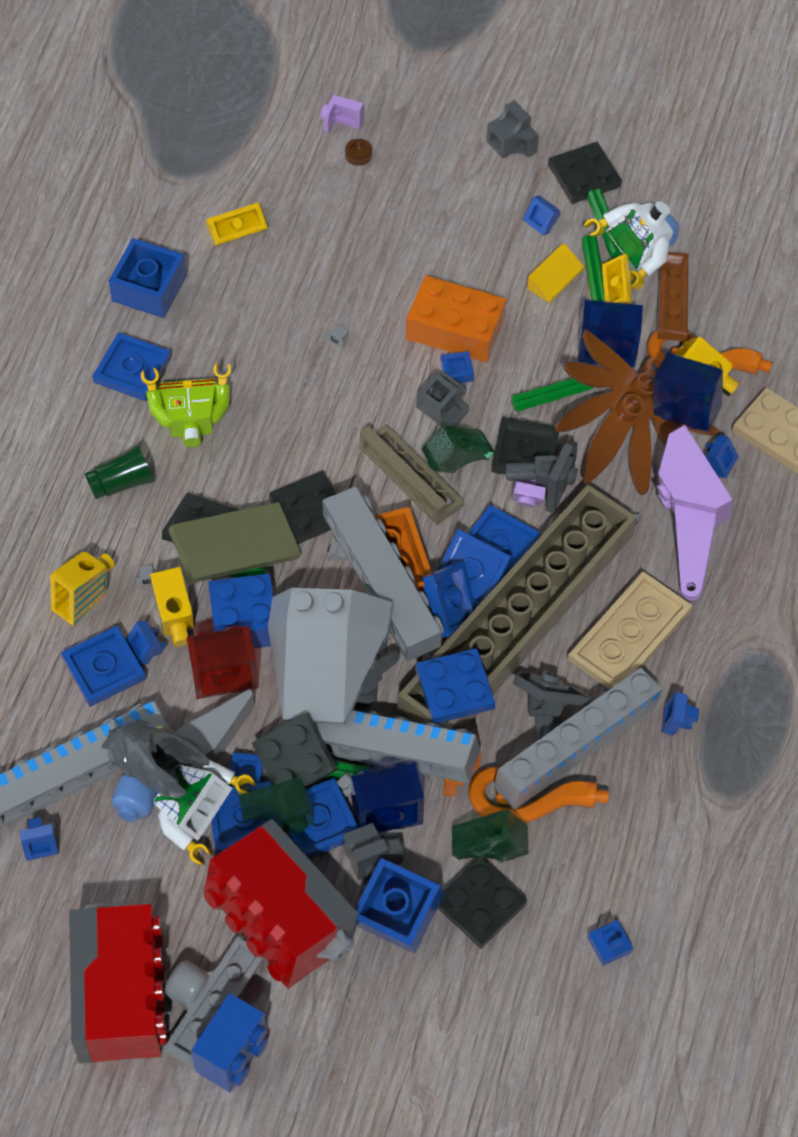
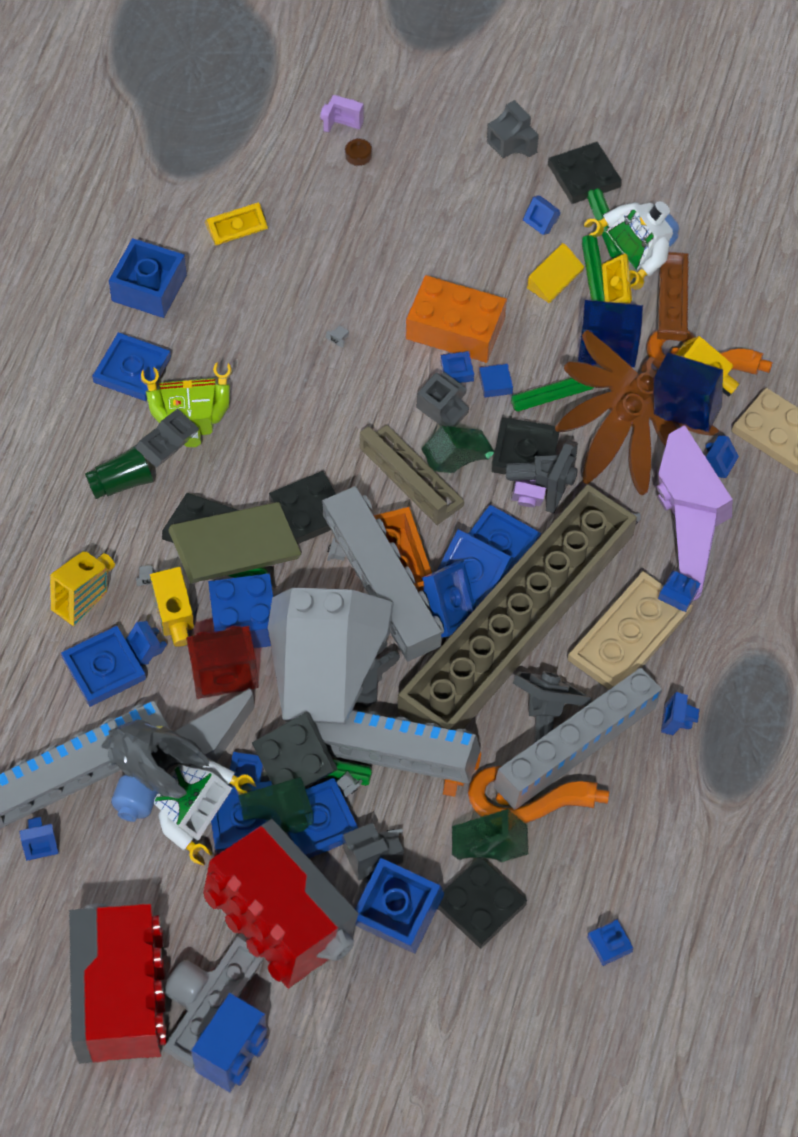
clear blue brick [351,763,424,834] -> none
blue plate [415,648,495,724] -> none
none -> dark grey slope [135,409,199,468]
none -> blue tile [479,364,513,398]
none -> blue tile [658,570,701,612]

